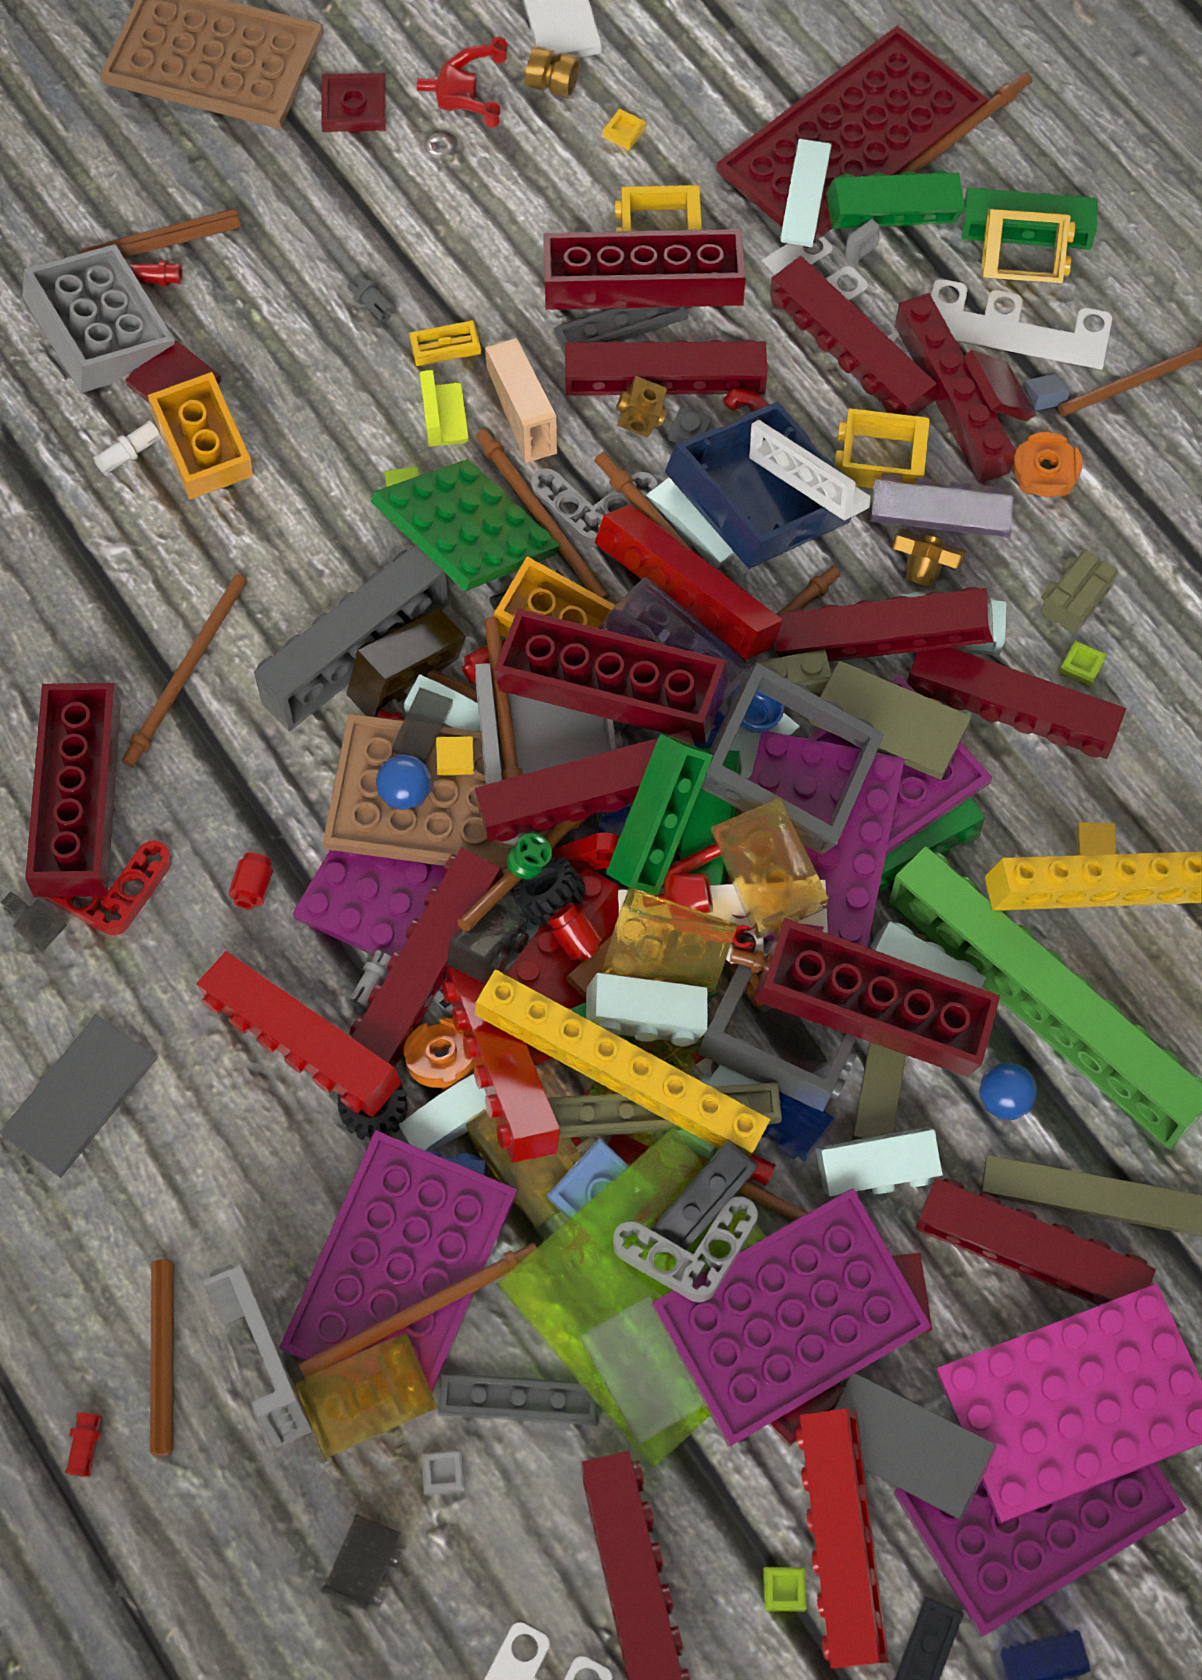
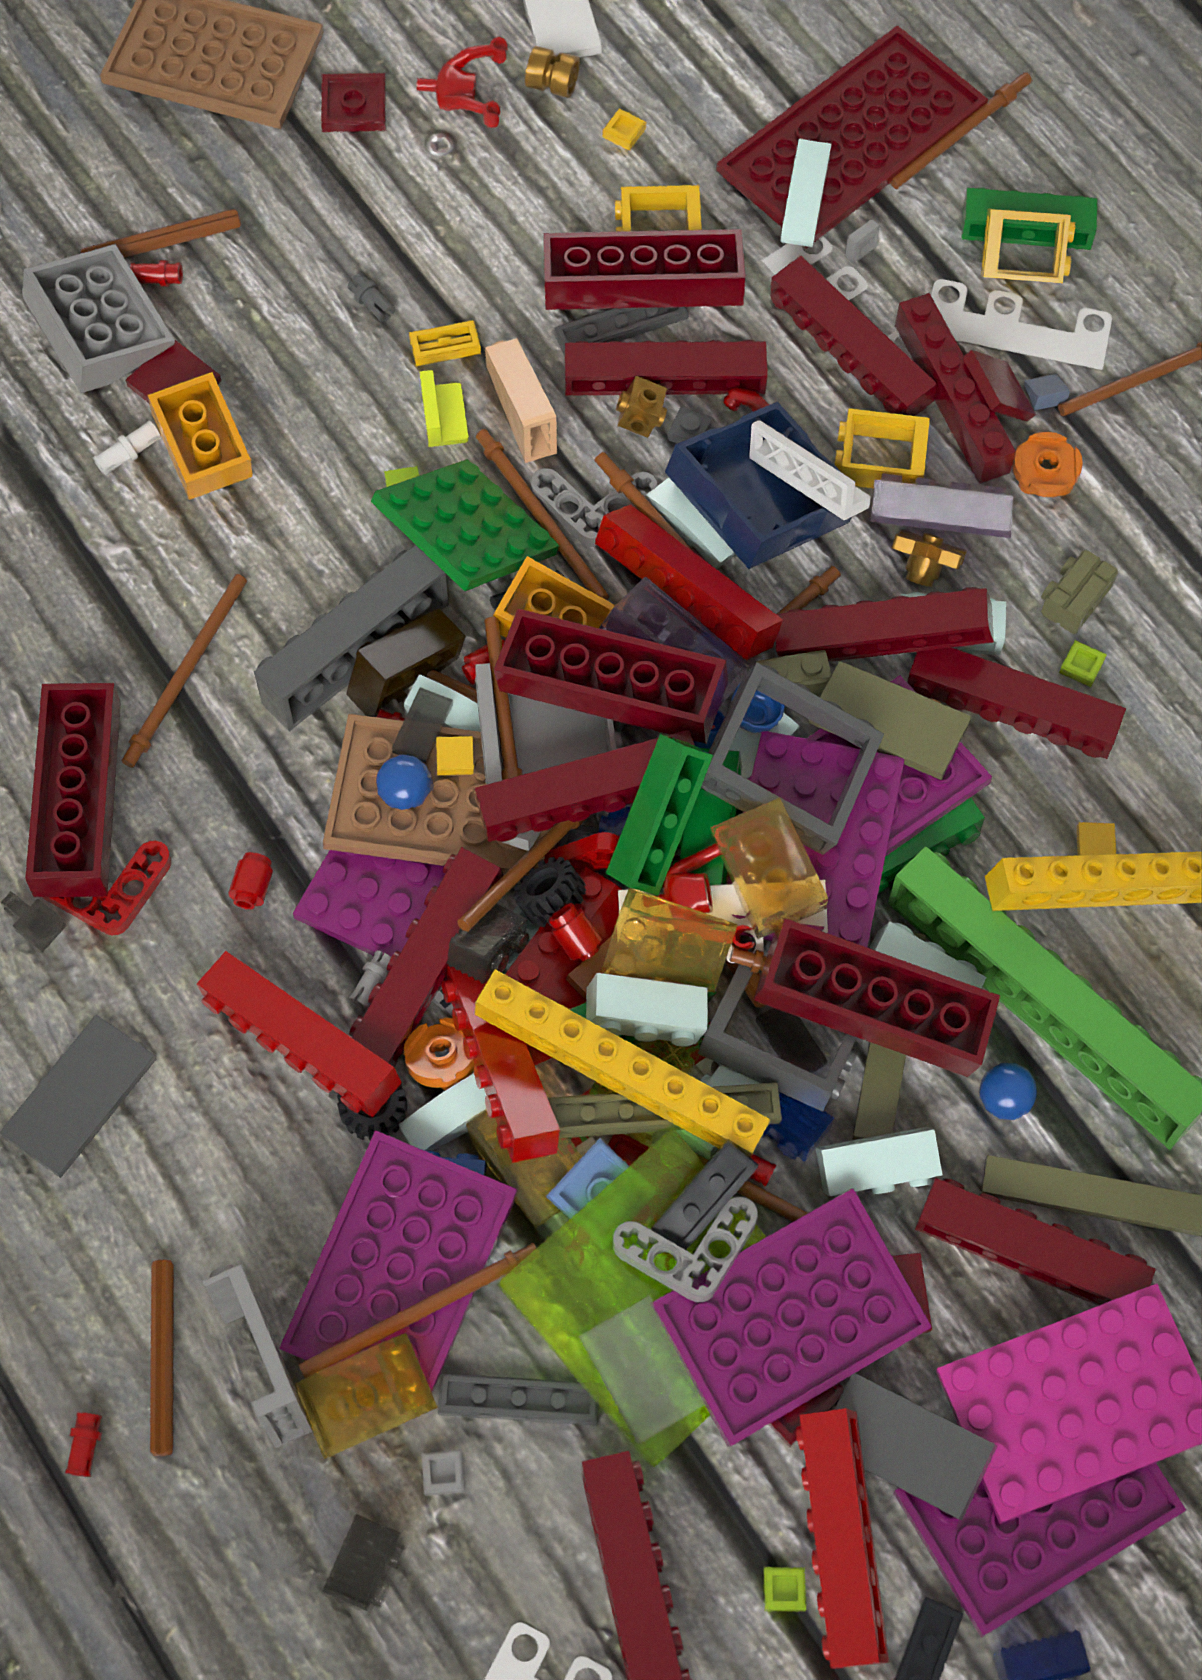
green wheel [507,833,552,880] -> none
green brick [826,170,966,229] -> none

